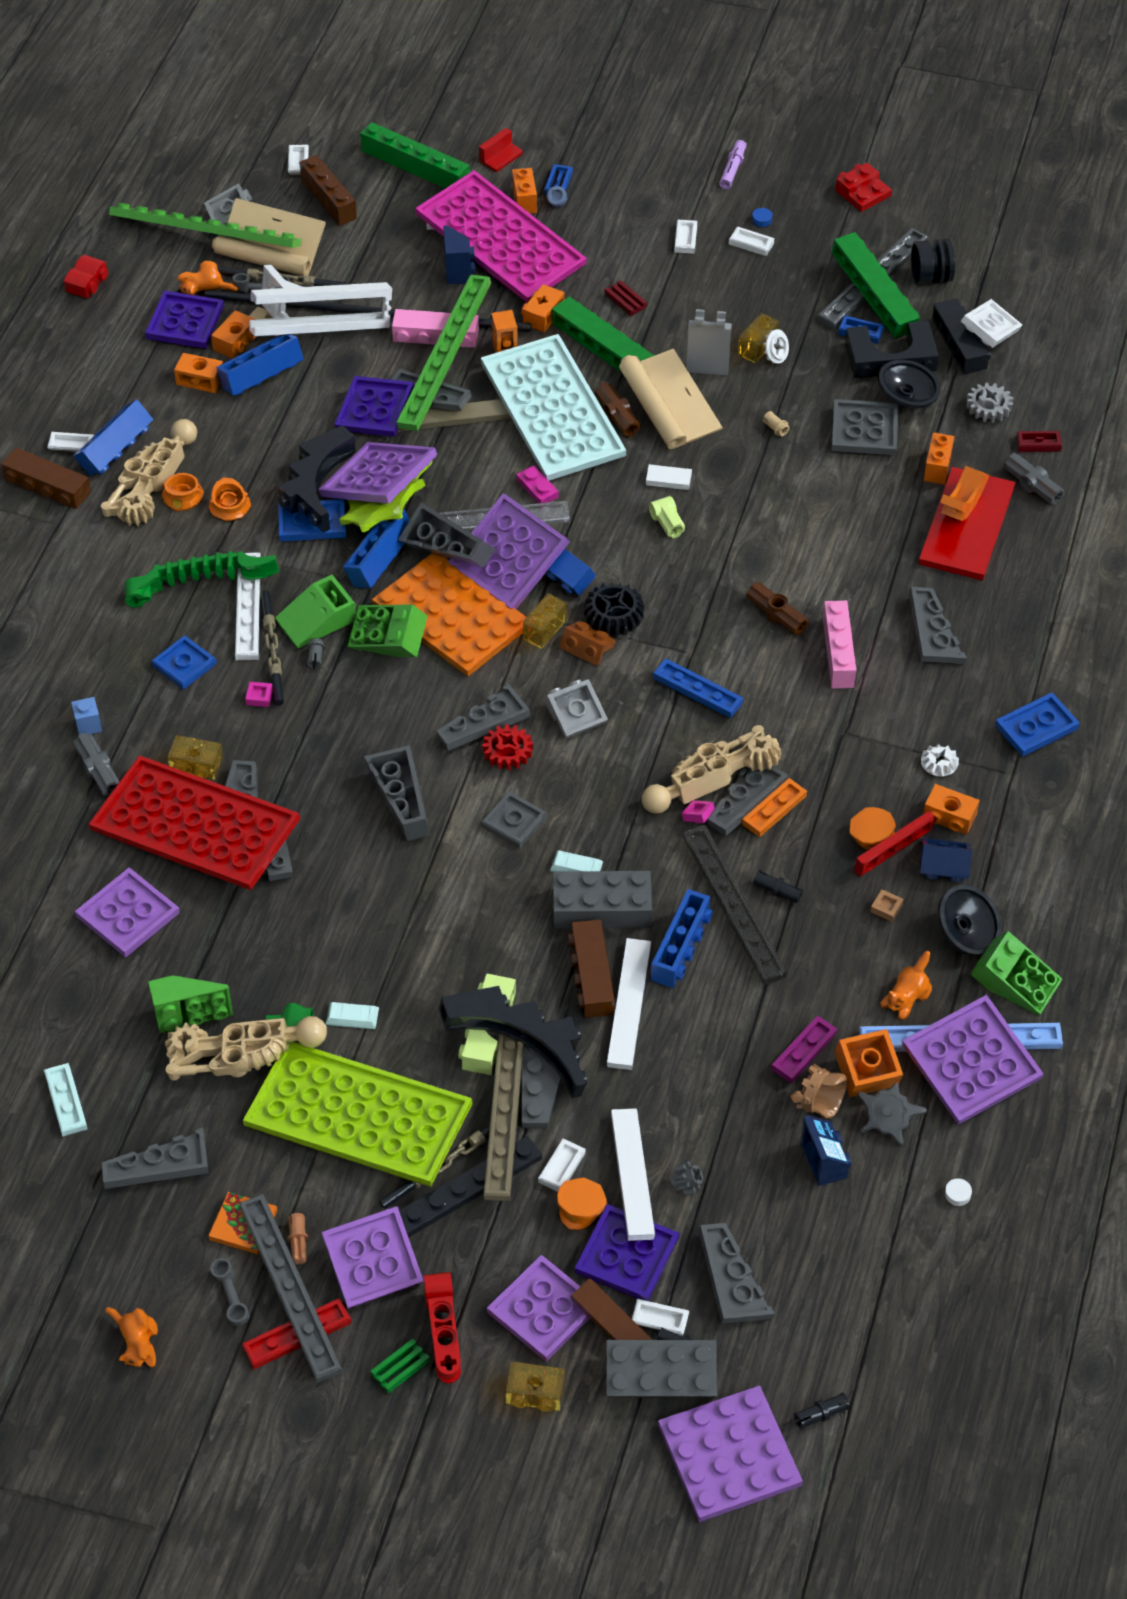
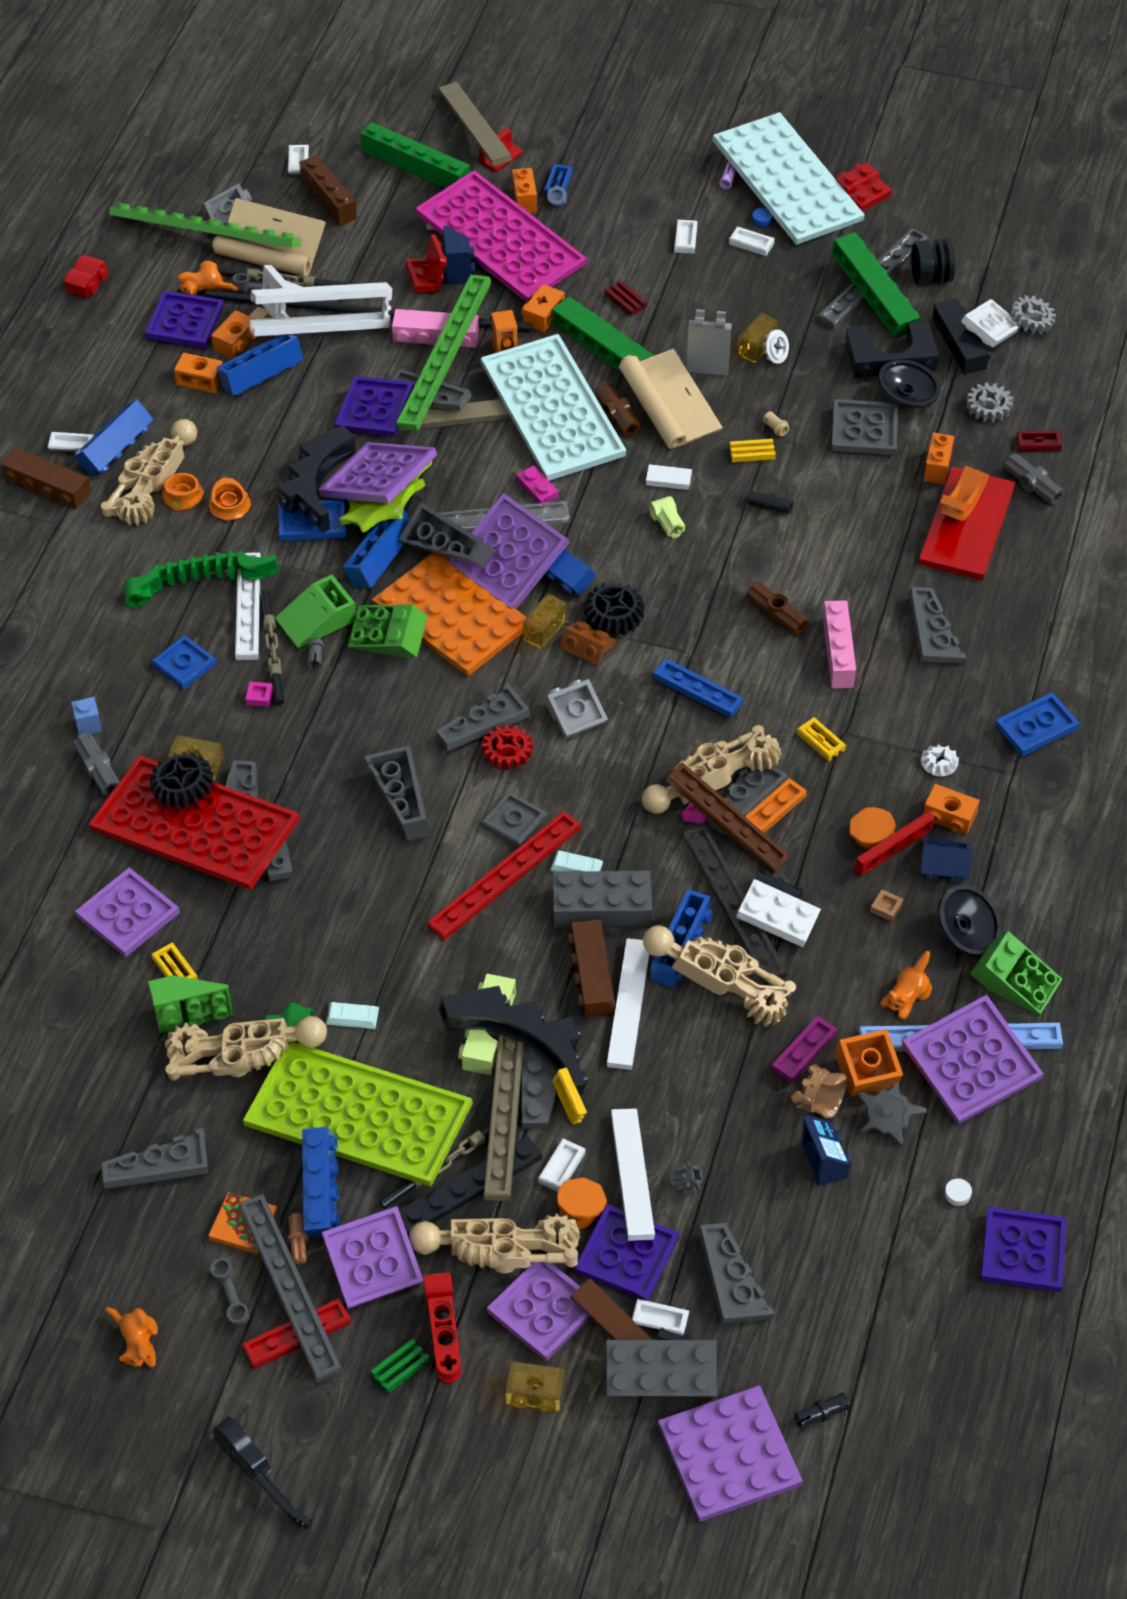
light aqua tile [44,1063,87,1136] -> none
blue tile [838,316,884,344] -> none
none -> black gear [150,751,214,811]
none -> yellow tile [151,942,198,980]
none -> black piece [213,1416,312,1529]
none -> blue brick [302,1127,339,1239]
none -> red bracket [404,235,447,293]
none -> tan arm [408,1213,580,1273]
none -> red tile [427,811,581,941]
none -> dark tan tile [439,82,512,167]
none -> yellow tile [552,1068,587,1125]
none -> tan arm [643,925,796,1027]
none -> reddish brown tile [666,762,790,874]
none -> light aqua plate [712,112,865,245]
none -> yellow tile [730,439,776,462]
none -> white plate [736,879,821,947]
none -> black pin [748,490,794,514]
none -> yellow tile [796,717,846,762]
none -> dark purple plate [981,1206,1067,1292]
none -> light grey gear [1010,295,1056,334]

